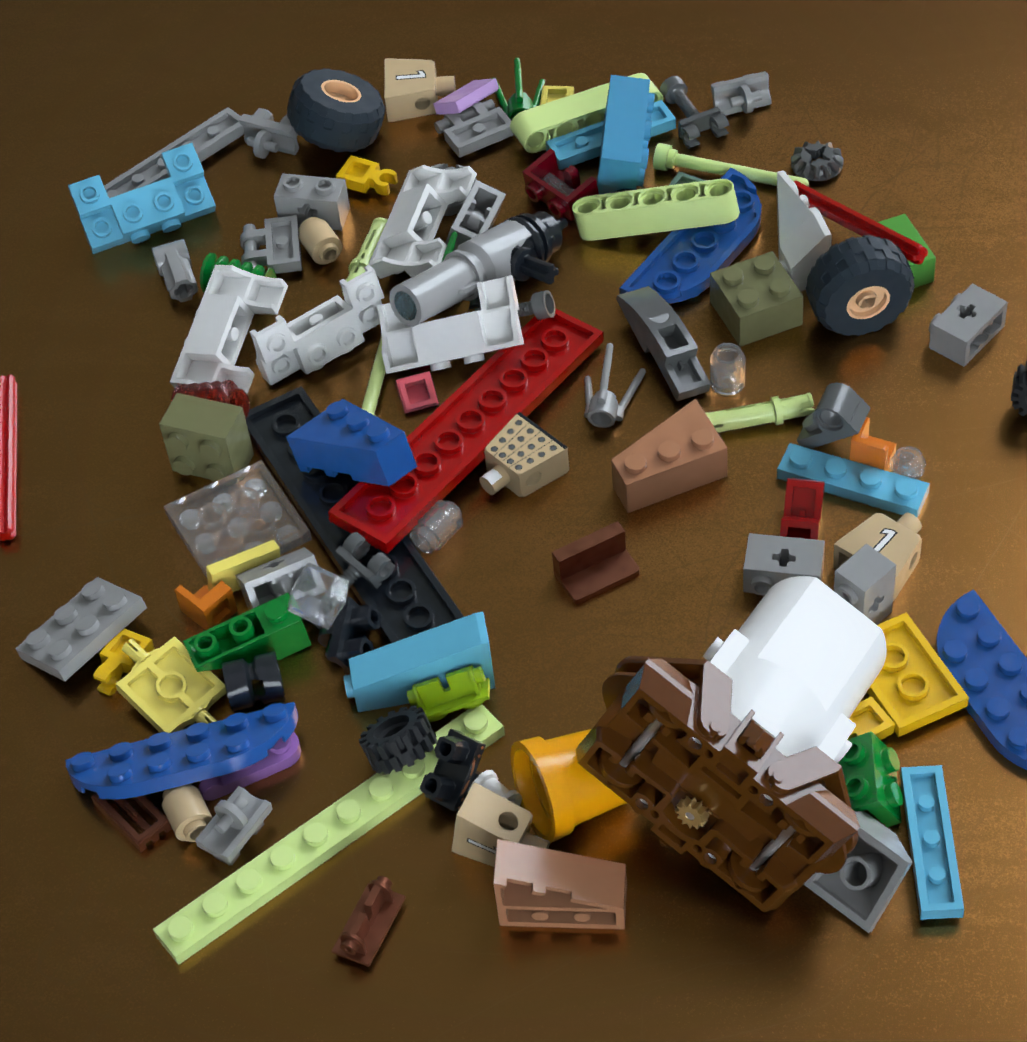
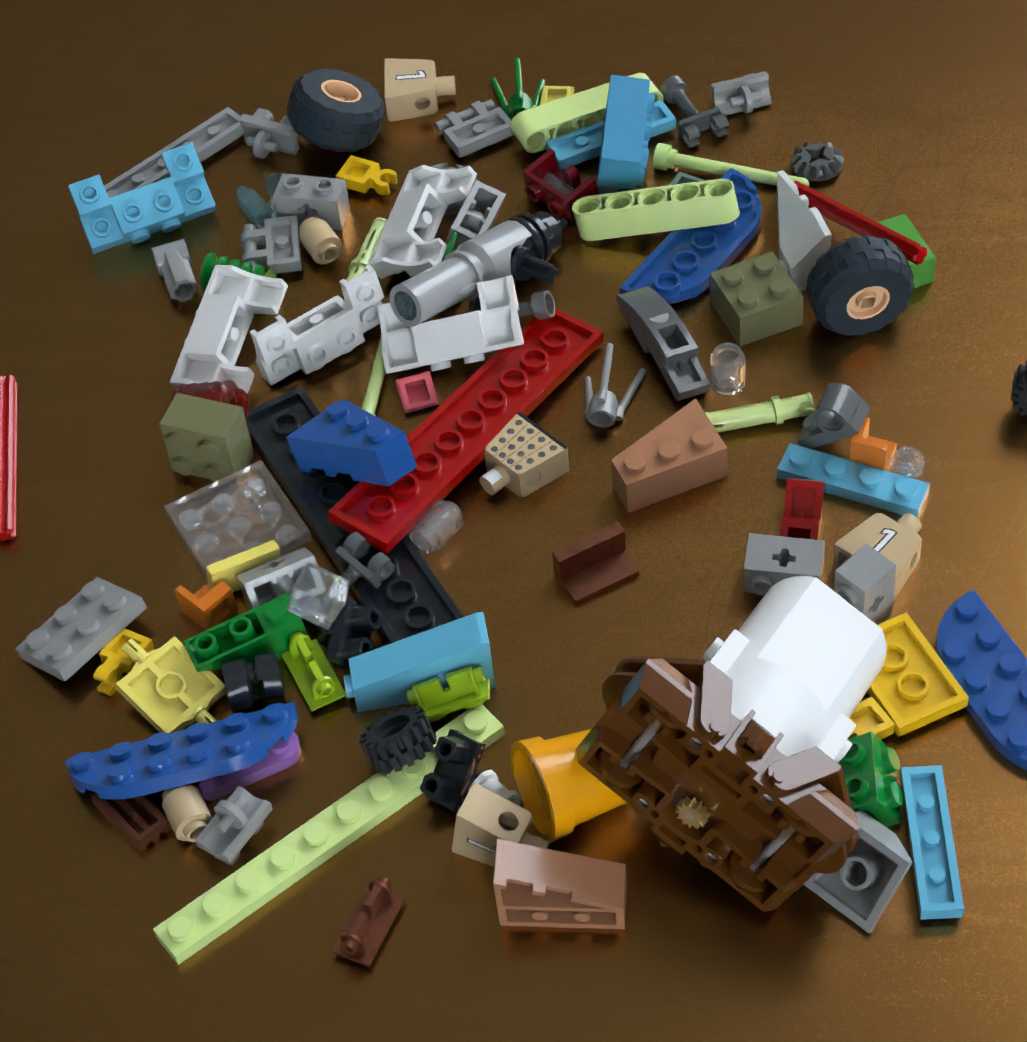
lavender tile [433,78,499,115] -> none
light grey brick [928,283,1008,367] -> none
none -> clear light blue plant [235,172,282,229]
none -> lime hinge [281,632,347,712]

